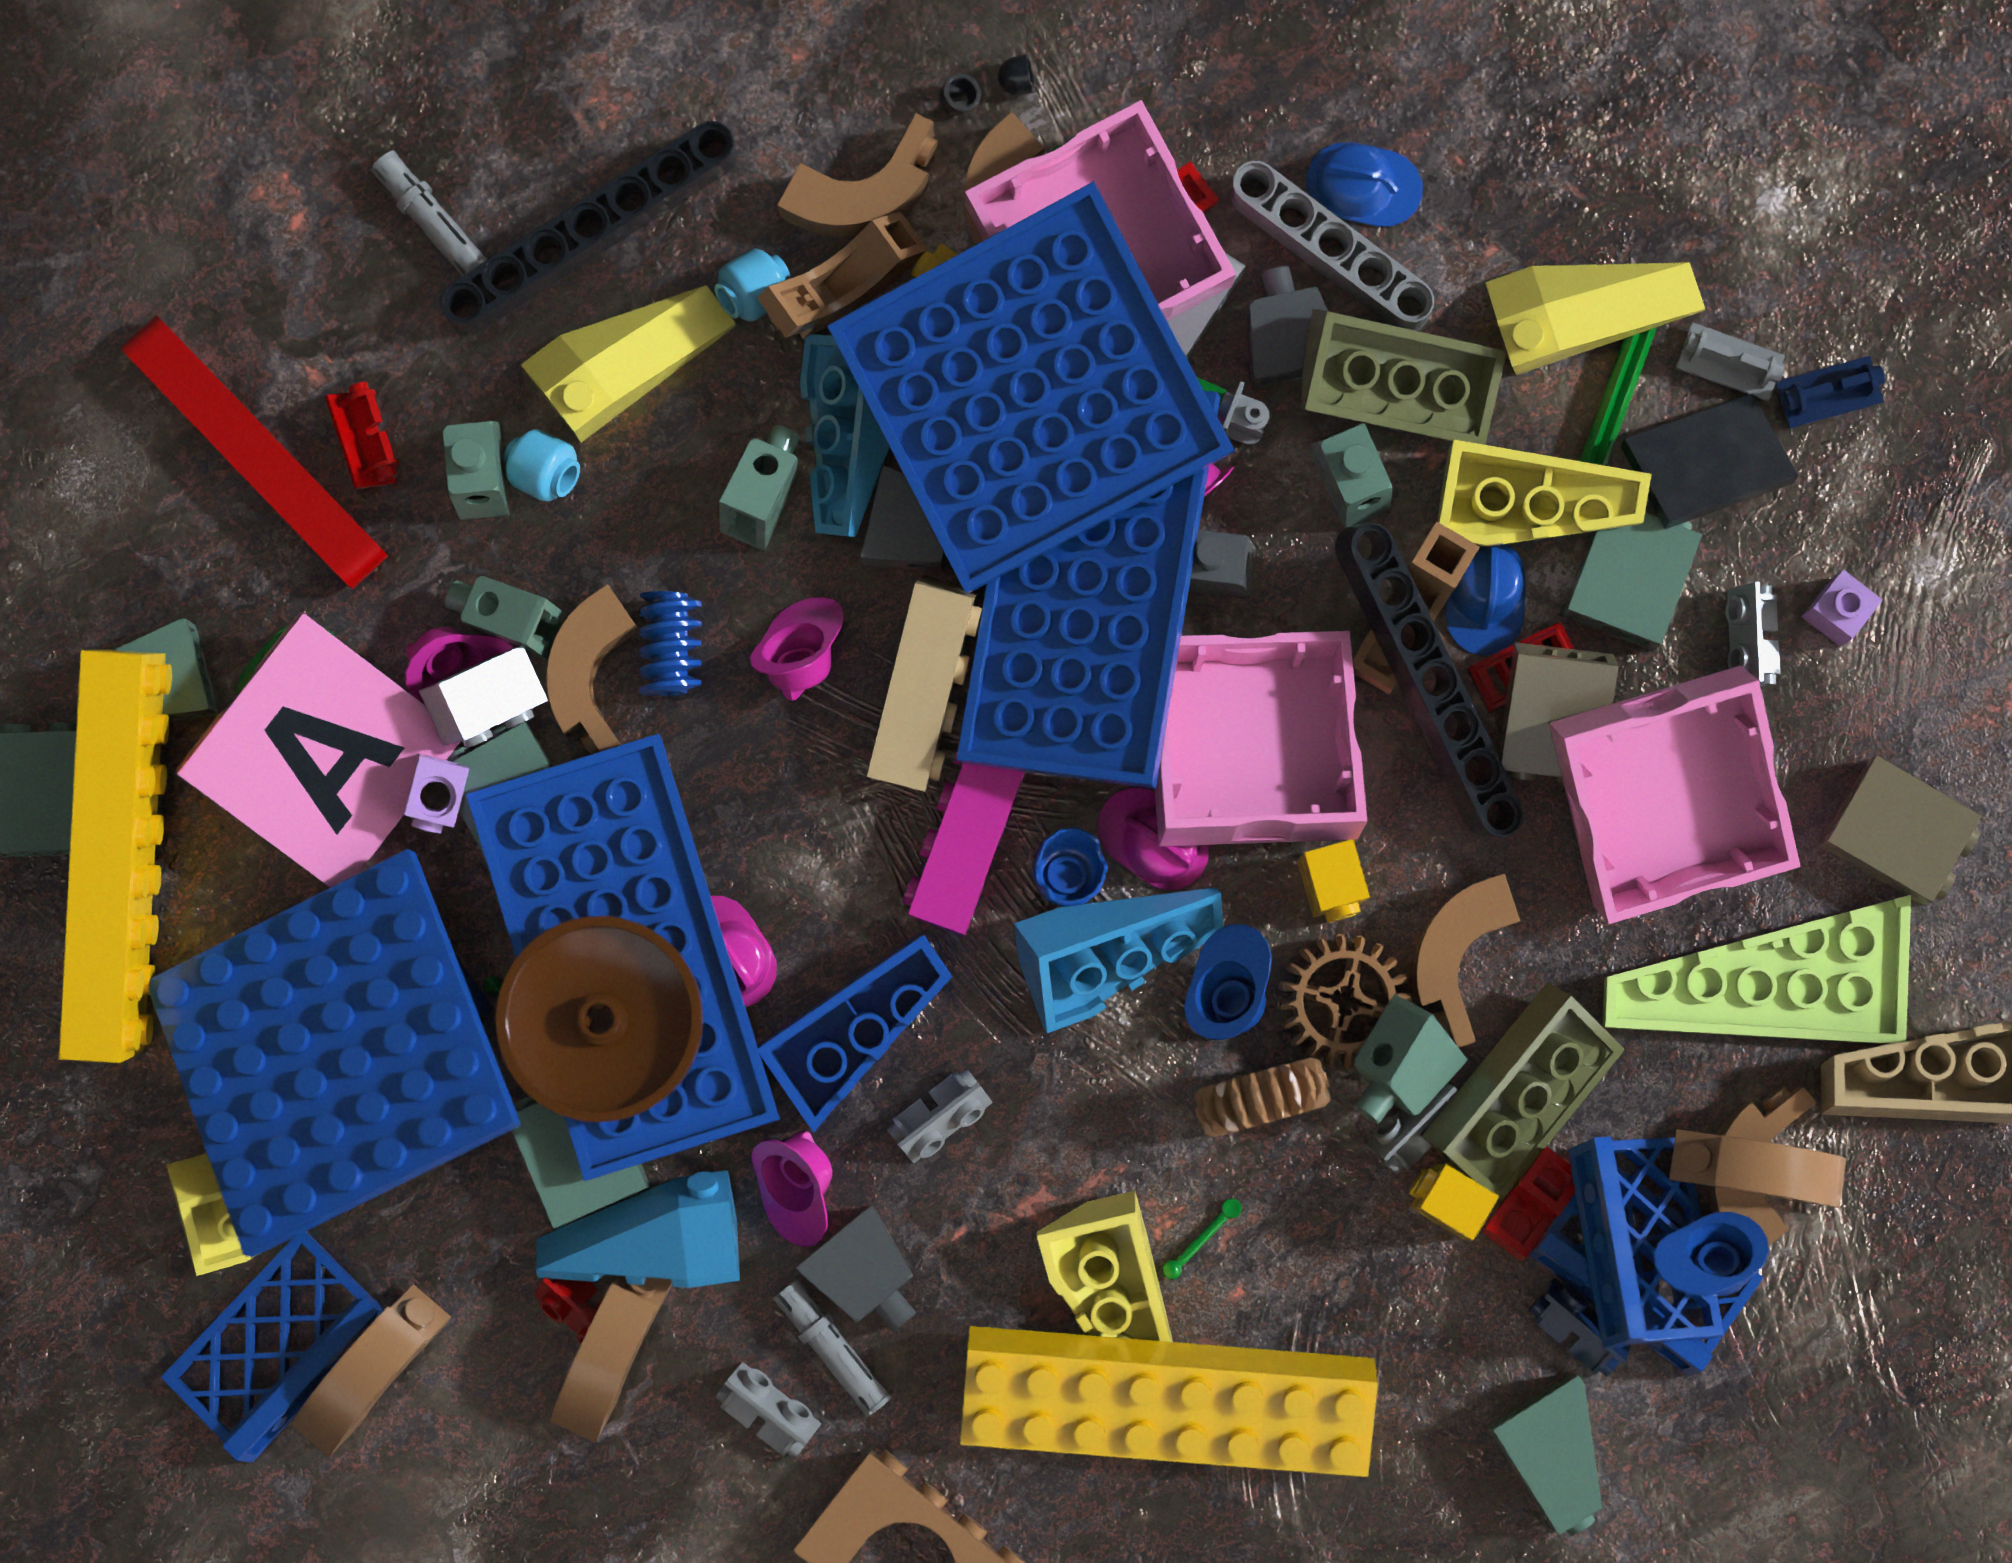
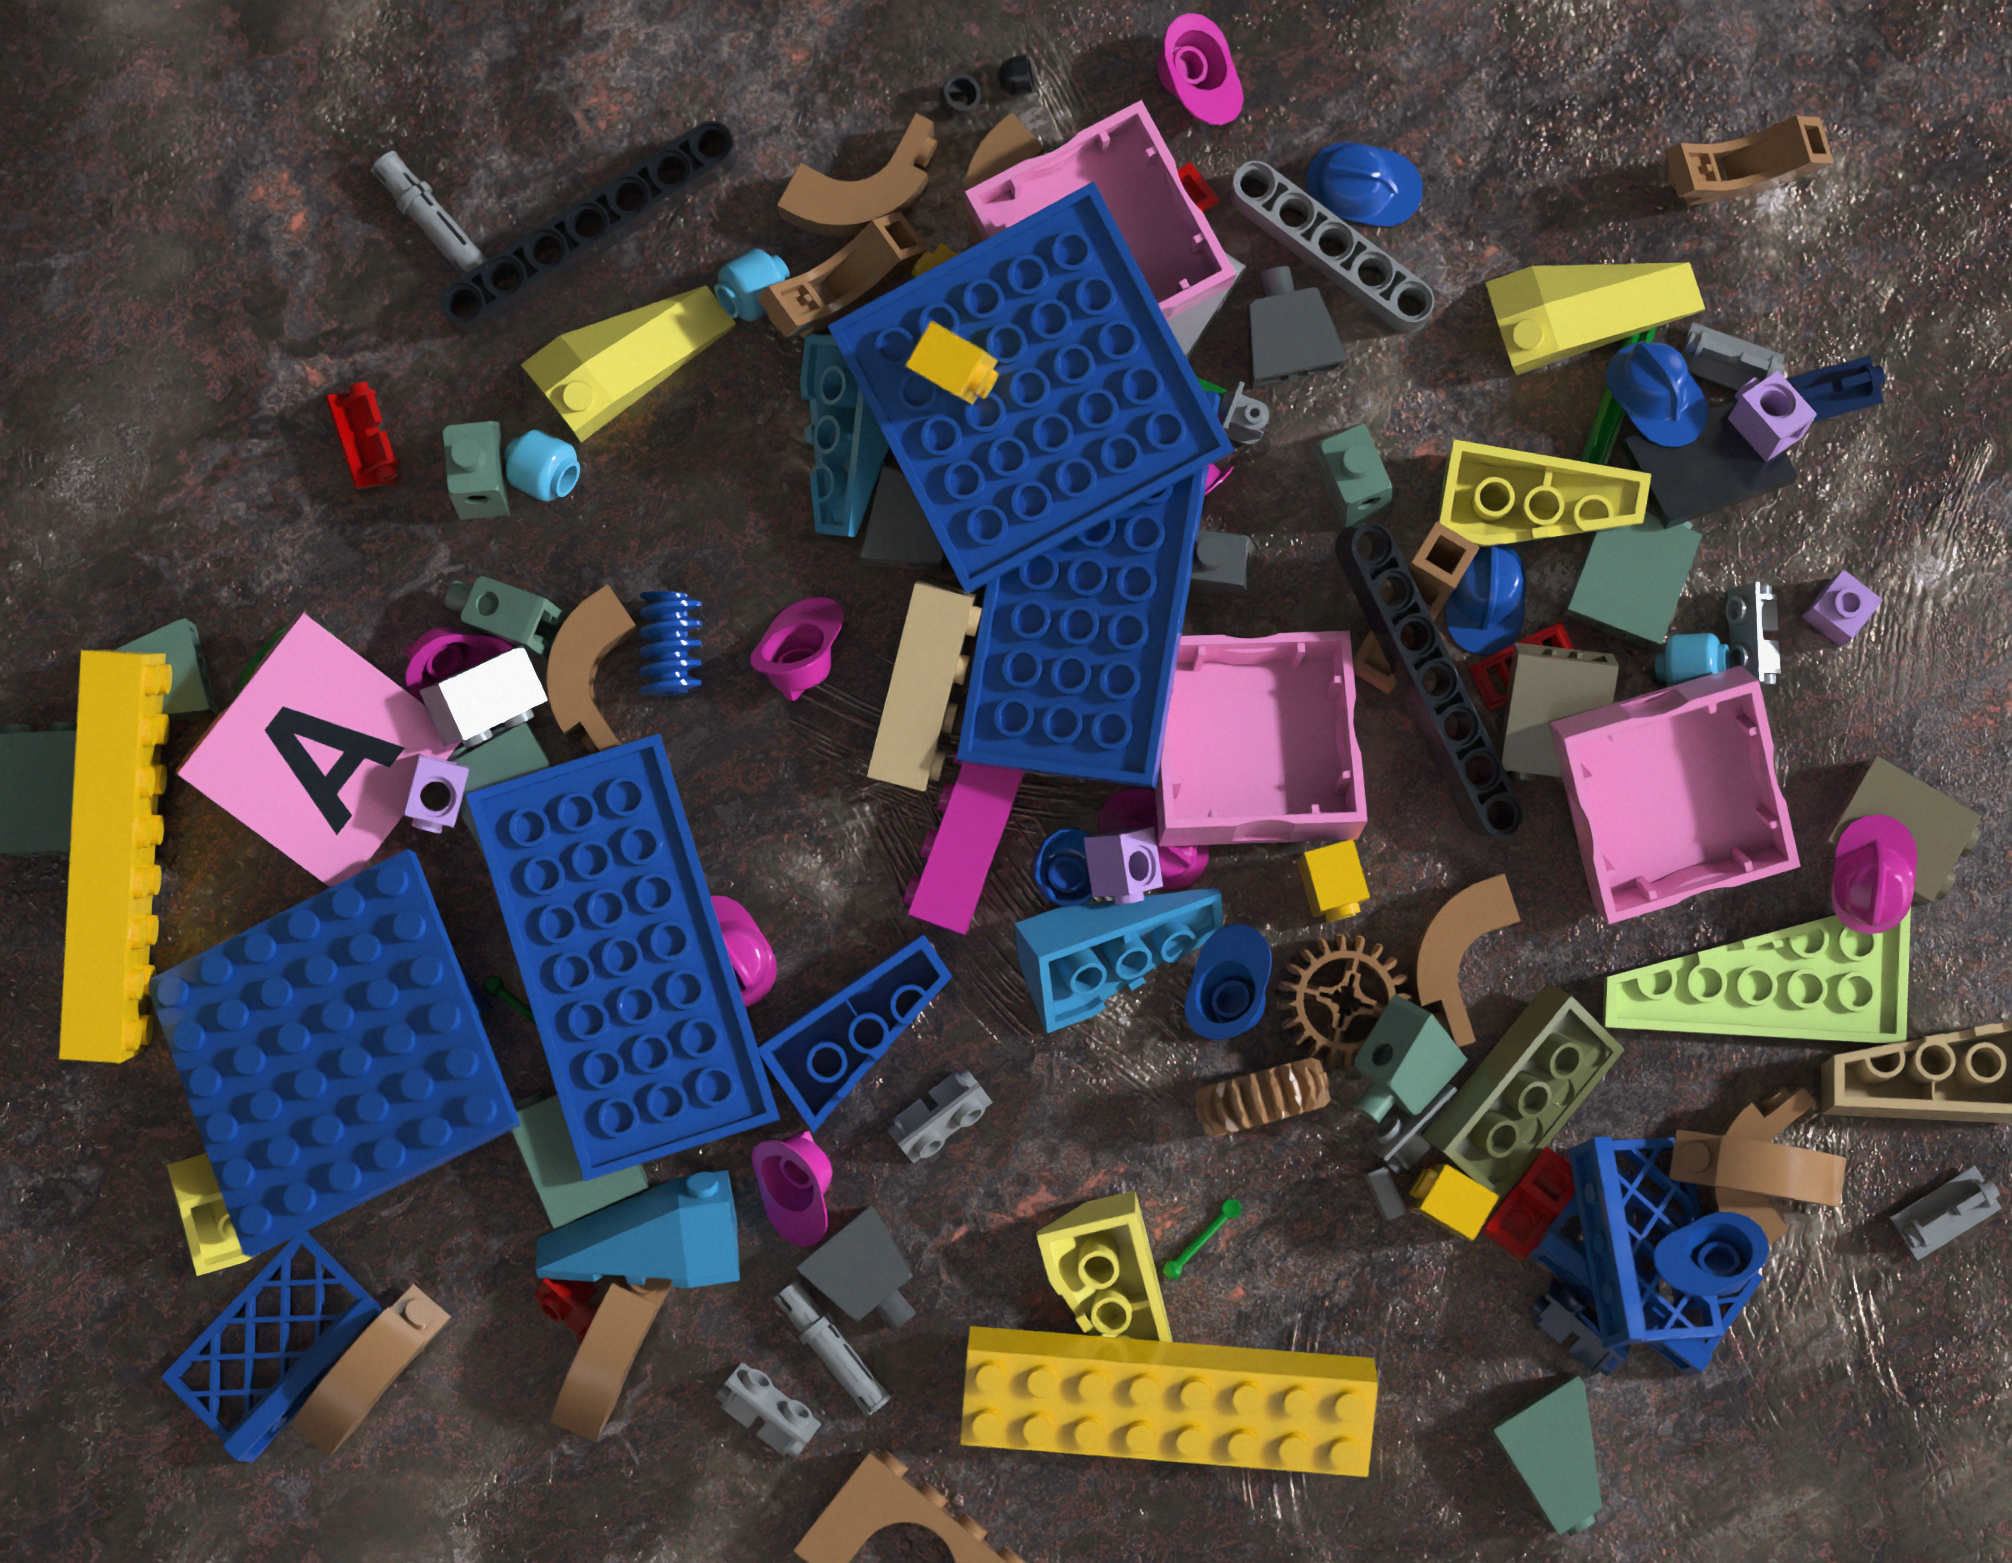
red beam [120,315,388,590] -> none
reddish brown dish [496,916,703,1122] -> none
sand green torso [719,425,800,551] -> none
olive slope [1301,309,1507,445] -> none
none -> yellow brick [906,321,999,405]
none -> lavender brick [1084,827,1163,904]
none -> dark pink piece [1156,13,1244,125]
none -> light grey tile [1363,1167,1406,1221]
none -> blue piece [1606,341,1708,448]
none -> medium azure head [1655,633,1731,687]
none -> medium nougat arch [1664,116,1834,205]
none -> lavender brick [1728,371,1817,462]
none -> dark pink piece [1831,814,1917,934]
none -> light grey hinge [1890,1165,2002,1261]

